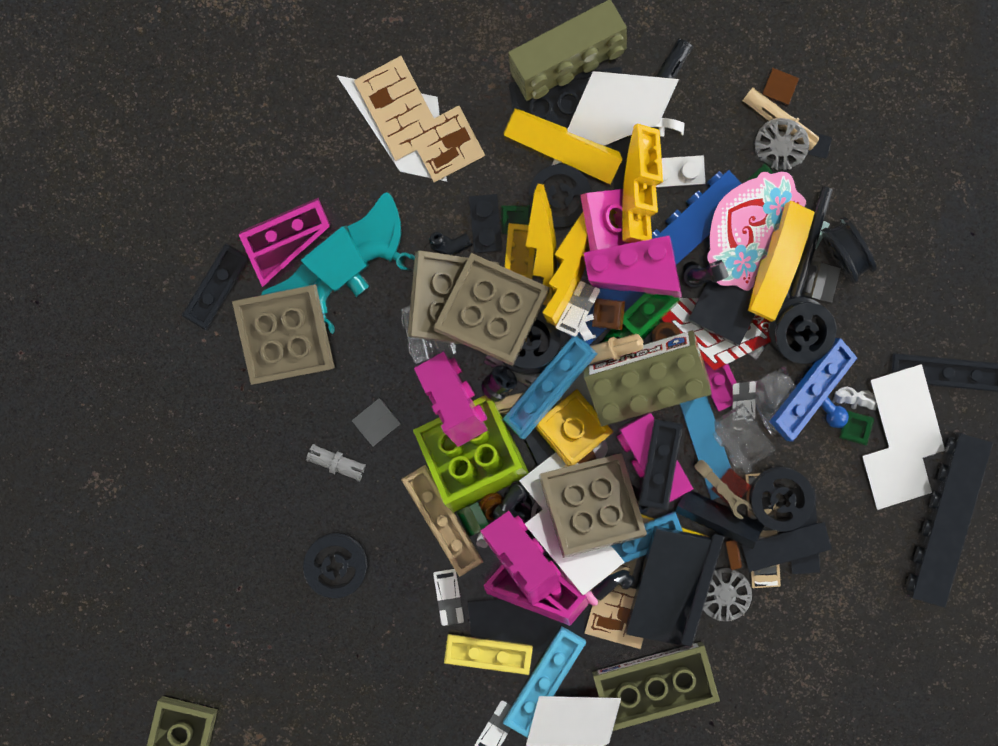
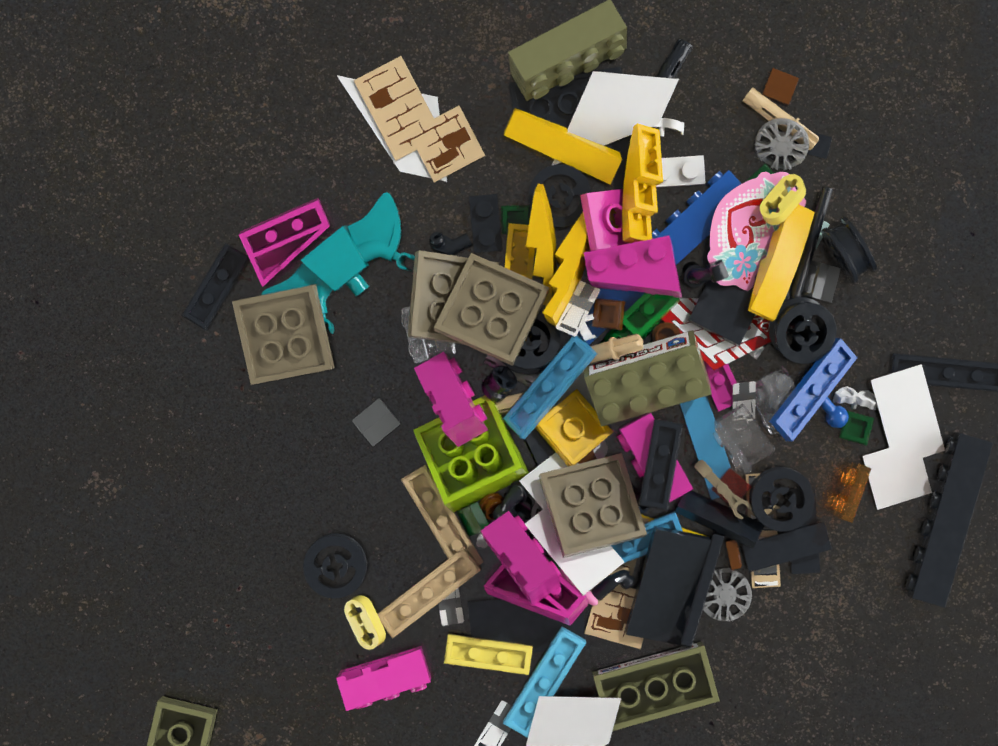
light grey pin [306,444,366,481] -> none
none -> dark pink wedge [336,646,431,711]
none -> light yellow beam [344,595,386,650]
none -> tan tile [377,546,482,639]
none -> light yellow beam [760,174,806,225]
none -> clear orange plate [832,462,872,523]

